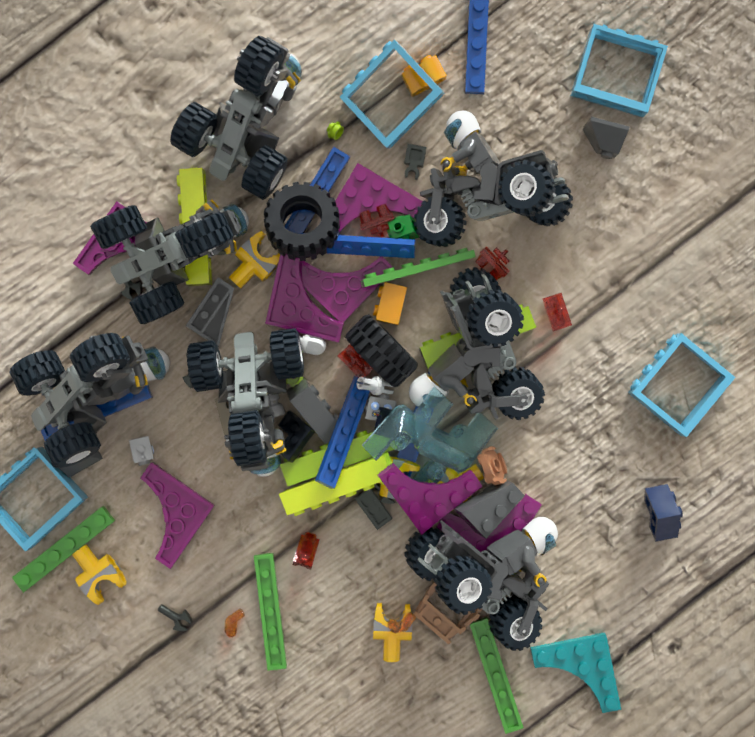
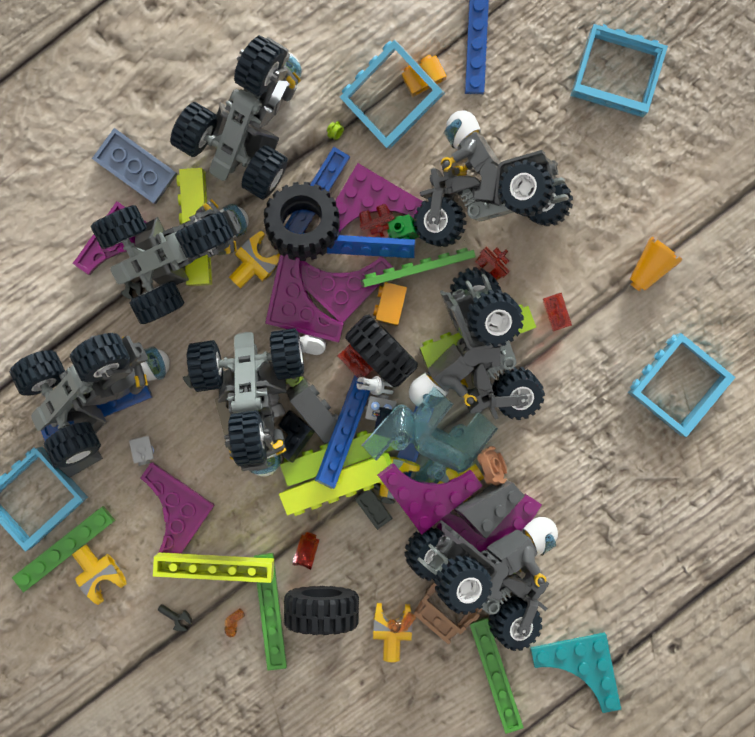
dark grey wedge [186,277,234,347] -> none
pearl dark grey plate [404,144,427,180] -> none
dark grey slope [583,117,630,159] -> none
dark blue brick [644,484,683,542] -> none
none -> sand blue plate [92,128,177,205]
none -> neon yellow brick [153,552,274,583]
none -> black tyre [284,586,359,635]
none -> light orange cone [630,236,683,291]

